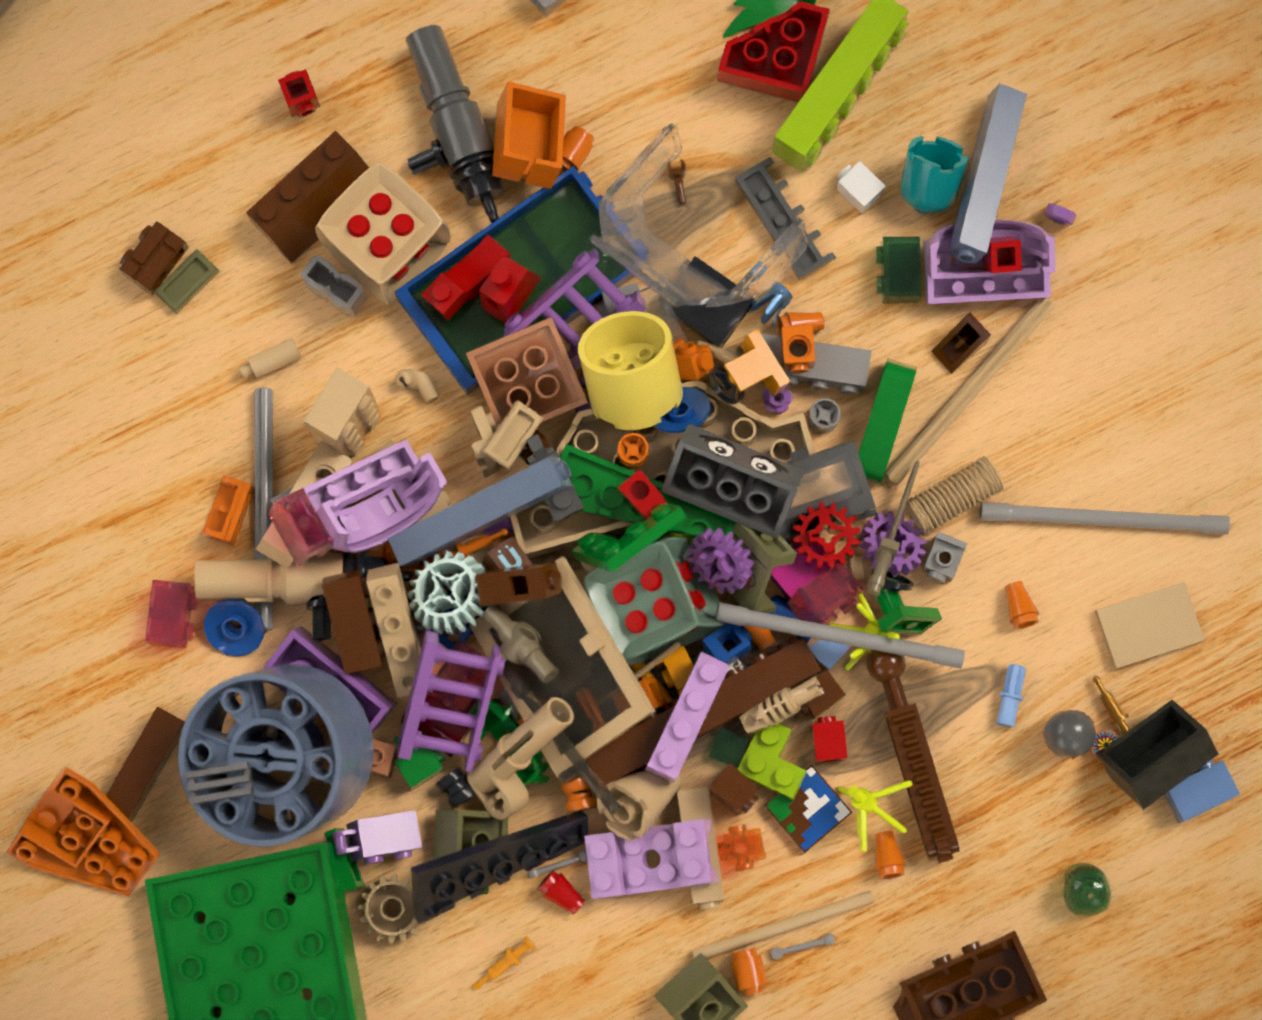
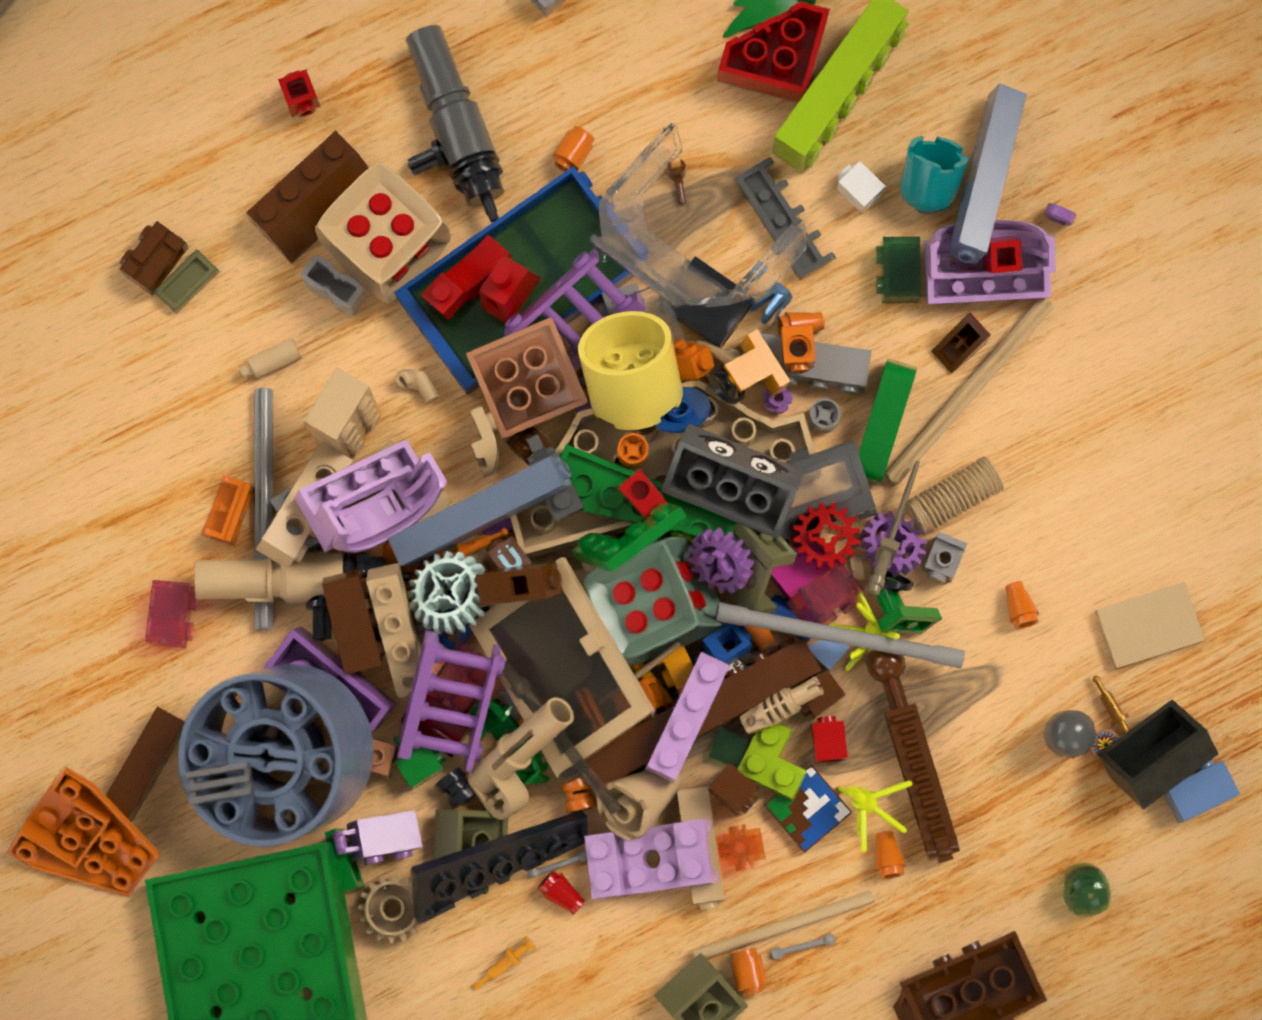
blue dish [203,599,265,656] -> none
clear pink brick [268,488,333,567] -> none
tan tile [482,400,544,470] -> none
dark tan pin [482,604,559,683] -> none
orange piece [492,81,566,189] -> none
light grey piece [980,502,1230,534] -> none
light blue axle [996,664,1026,728] -> none

